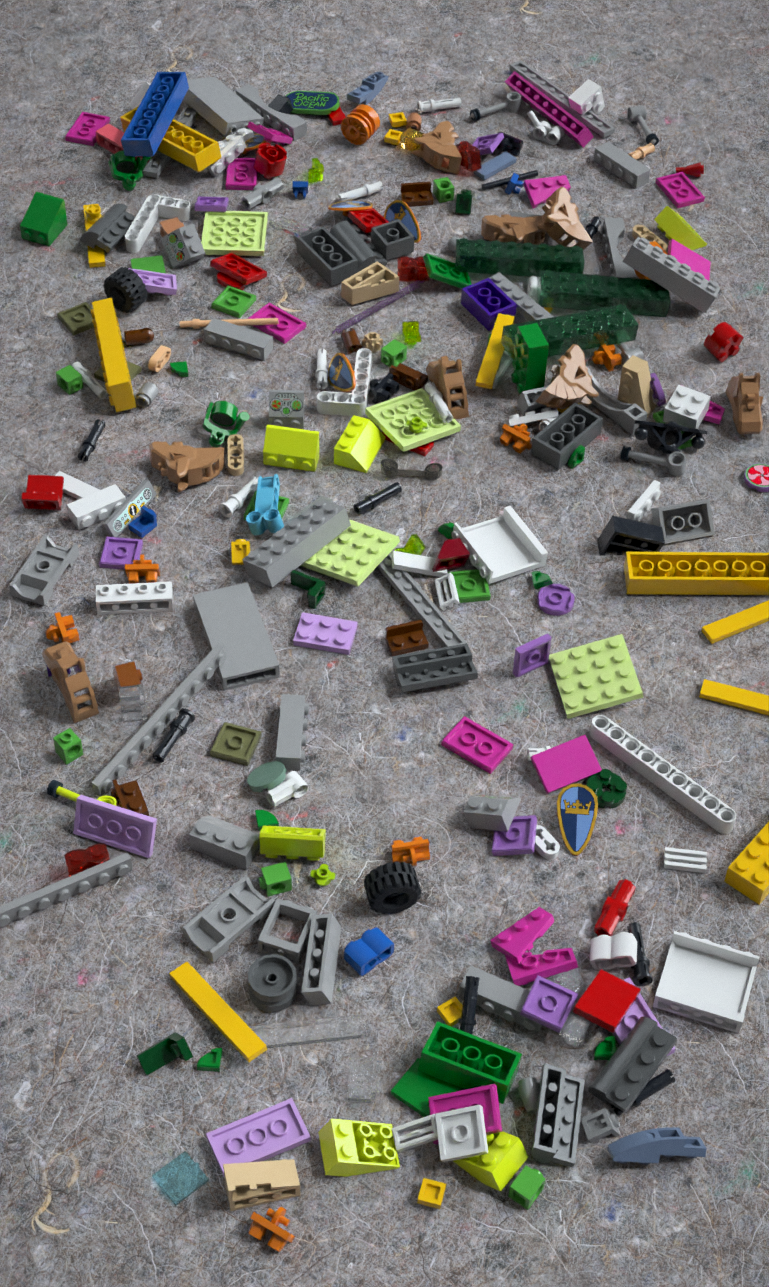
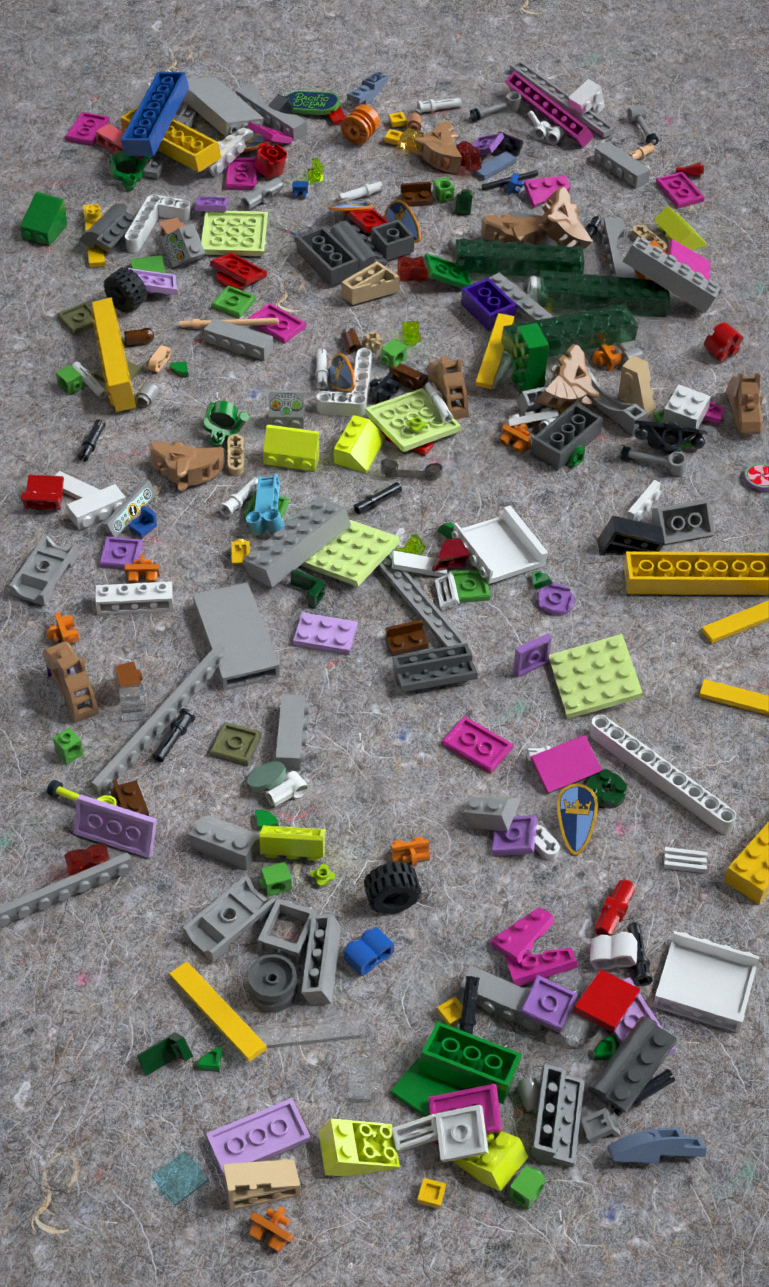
medium lavender piece [332,280,424,334] -> none
medium lavender tile [650,373,666,406] -> none

